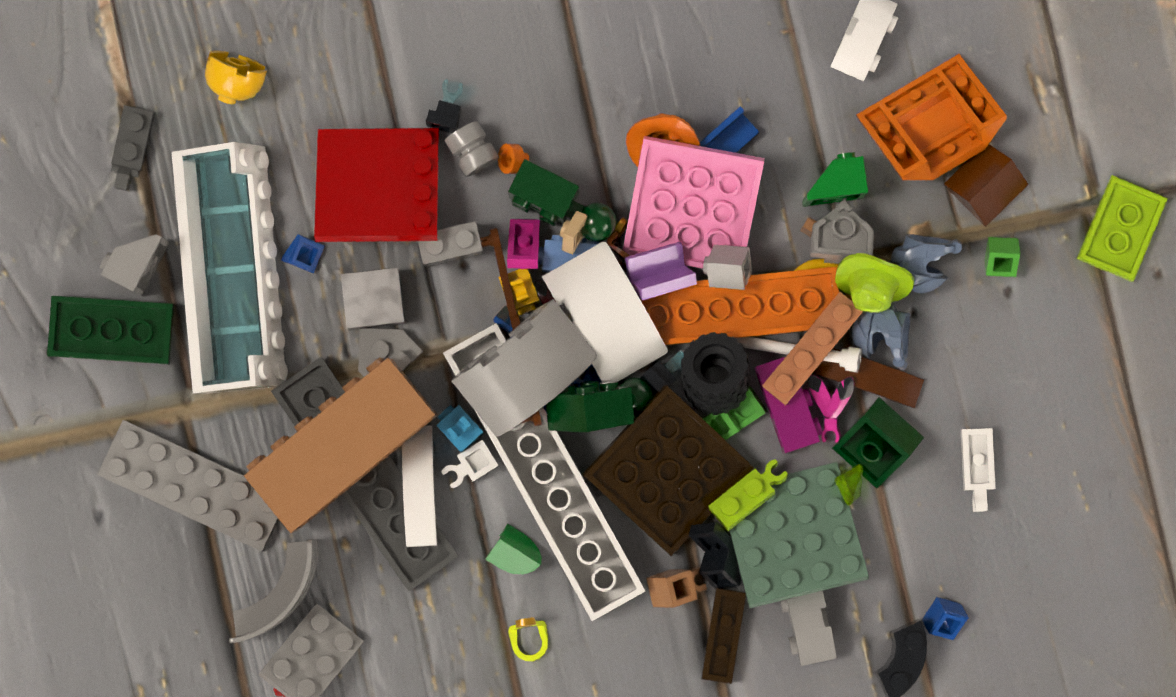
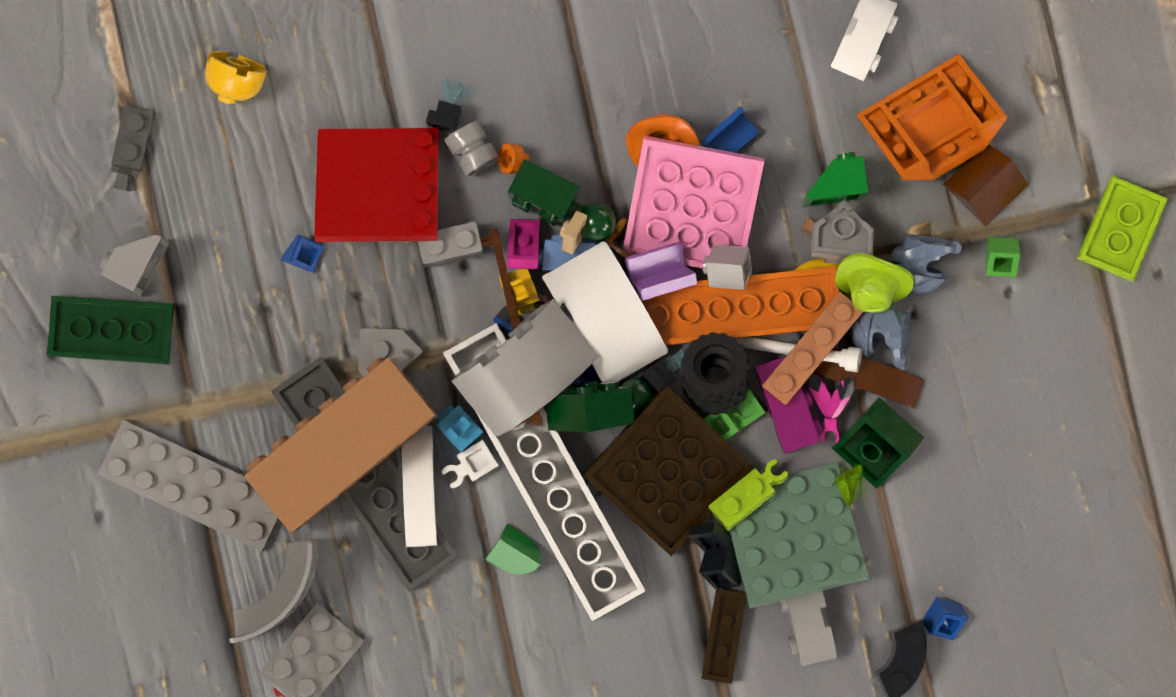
window [172,142,288,394] -> none
flat silver piece [341,268,406,330] -> none
neon yellow piece [508,617,548,662] -> none
medium nougat brick [646,567,707,608] -> none
white plate [960,428,996,512] -> none

